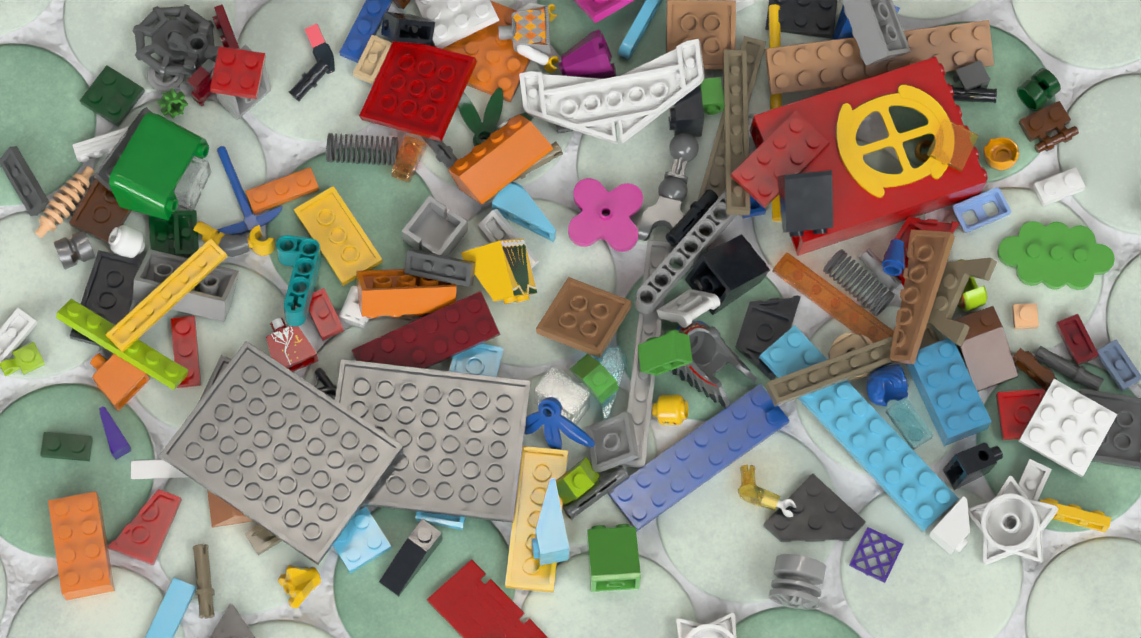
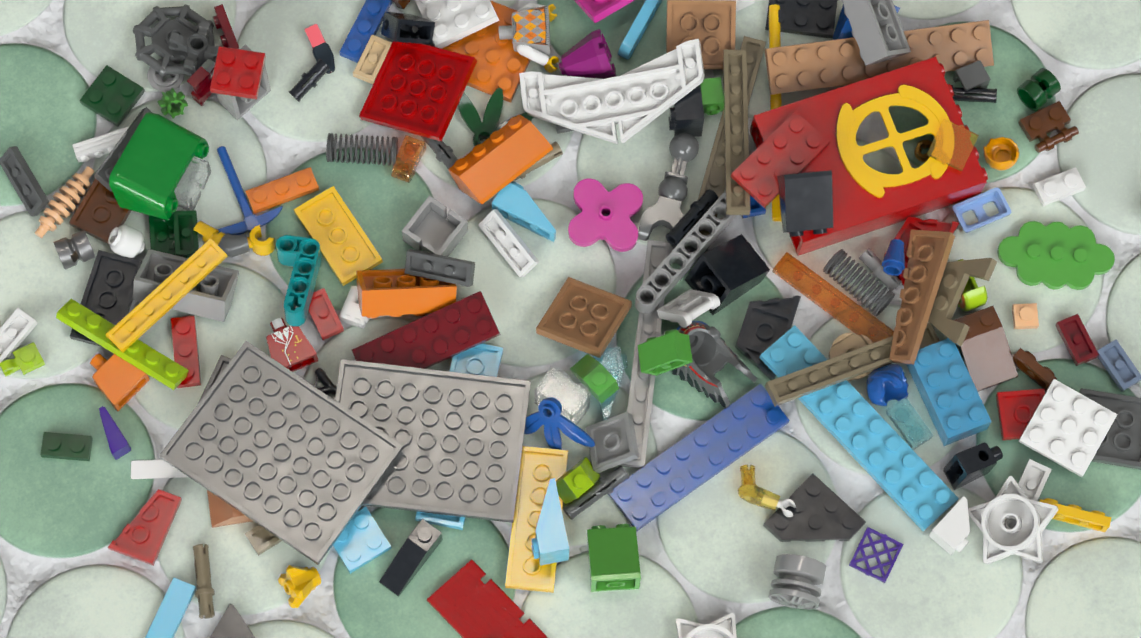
orange brick [48,491,115,600] -> none
yellow slope [461,239,537,304] -> none
yellow head [652,394,689,425] -> none
dark grey pin [1035,346,1104,391] -> none

